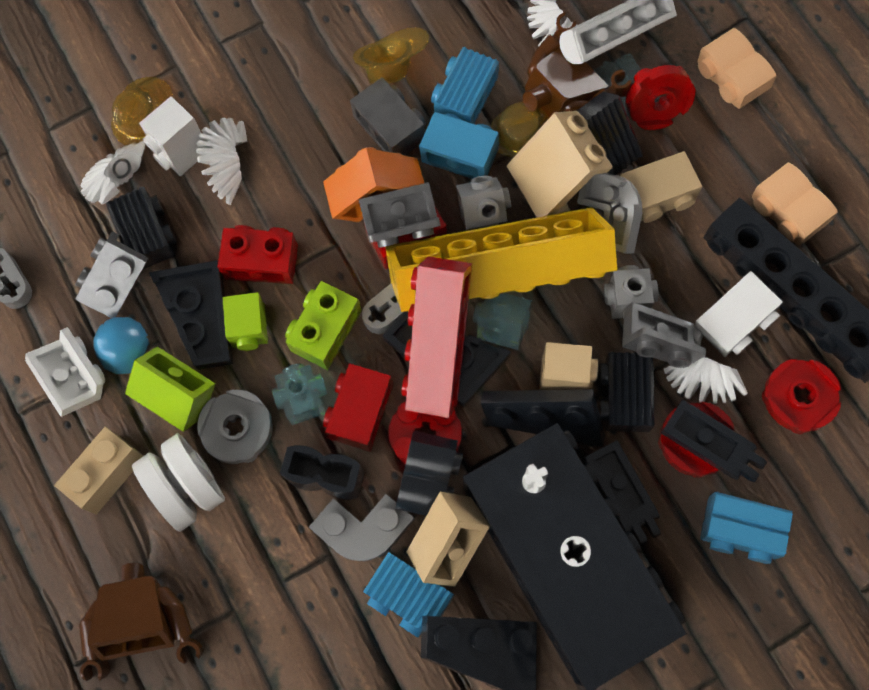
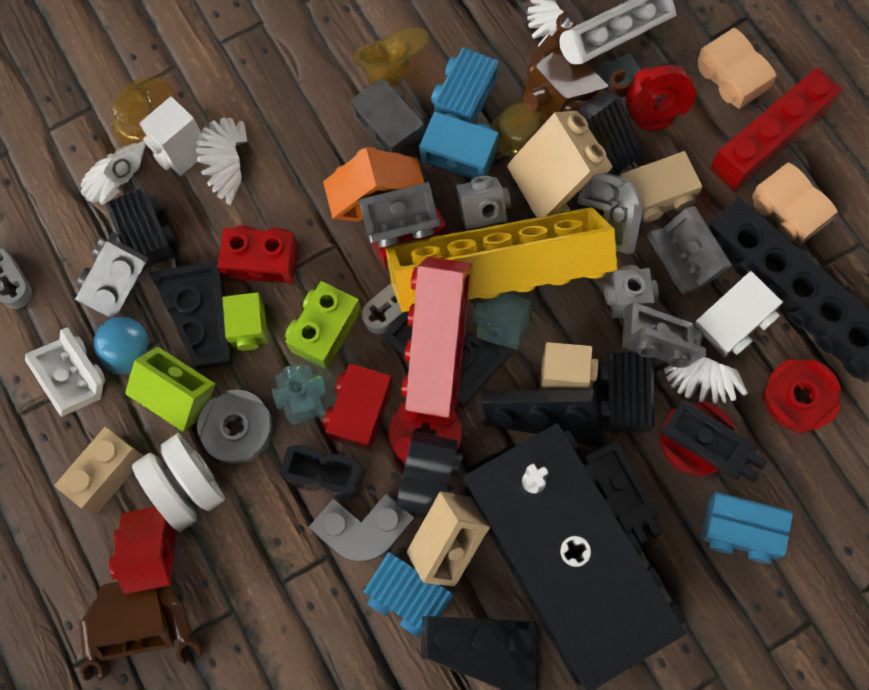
none -> red brick [109,507,177,594]
none -> flat silver bracket [647,206,732,294]
none -> red brick [710,67,842,192]

